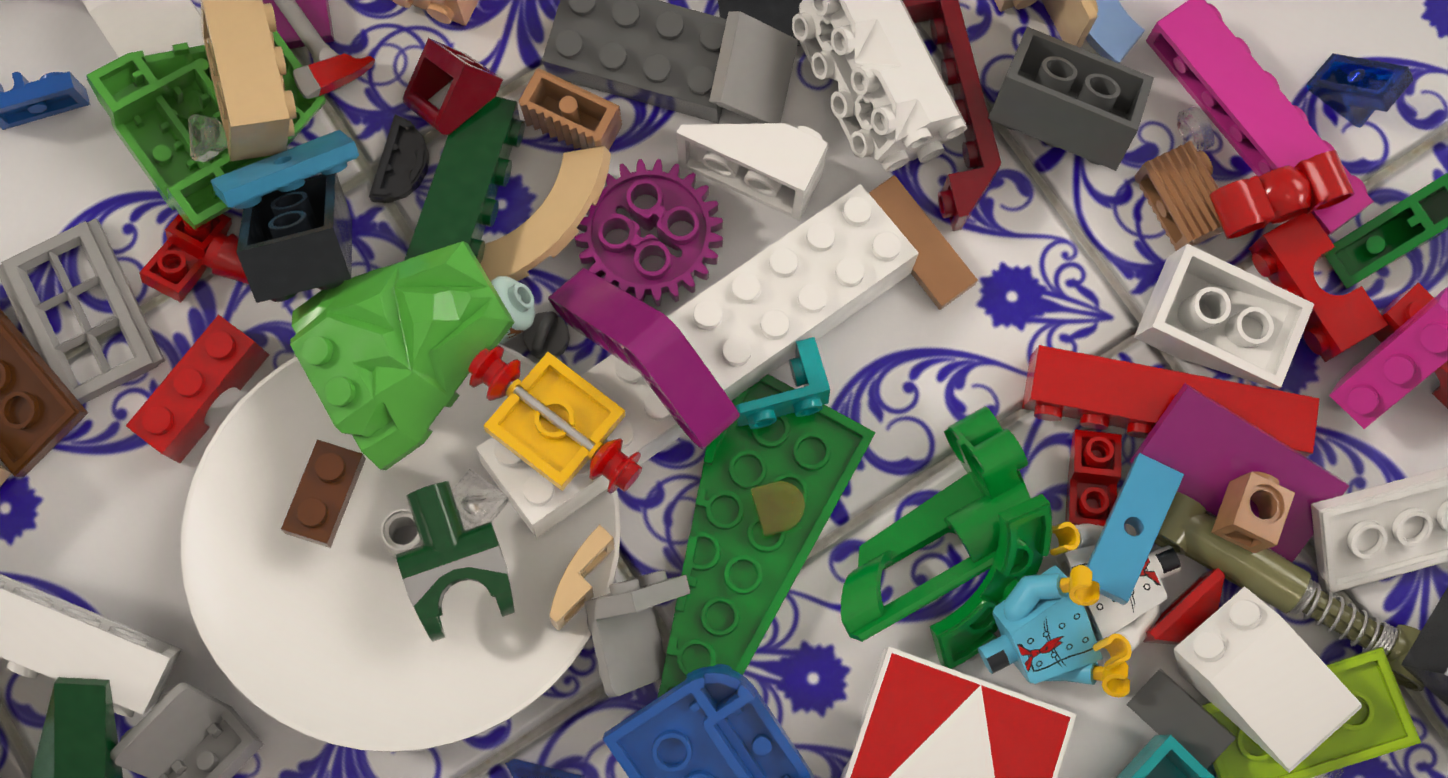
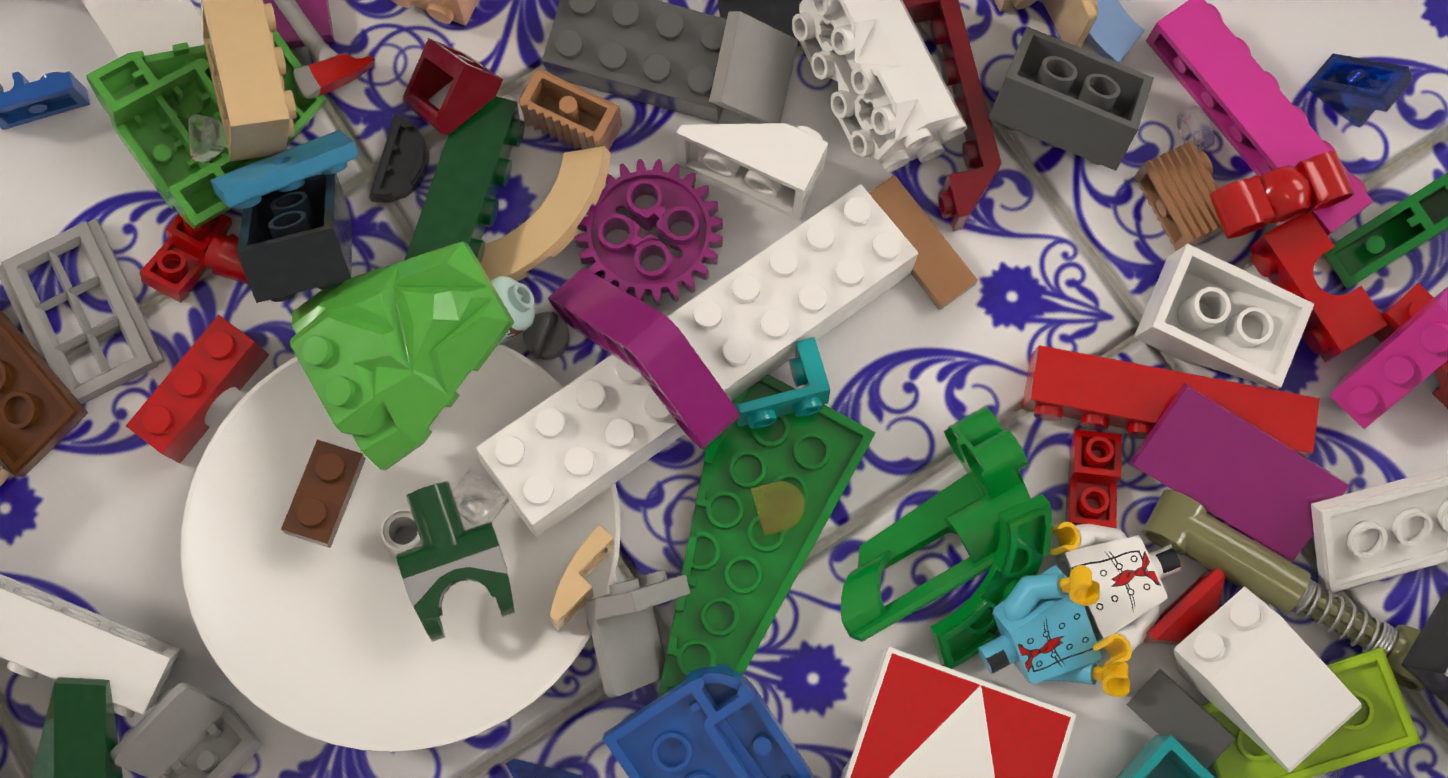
yellow plate [468,346,642,494] -> none
dark azure tile [1086,453,1184,605] -> none
medium nougat brick [1211,472,1295,553] -> none

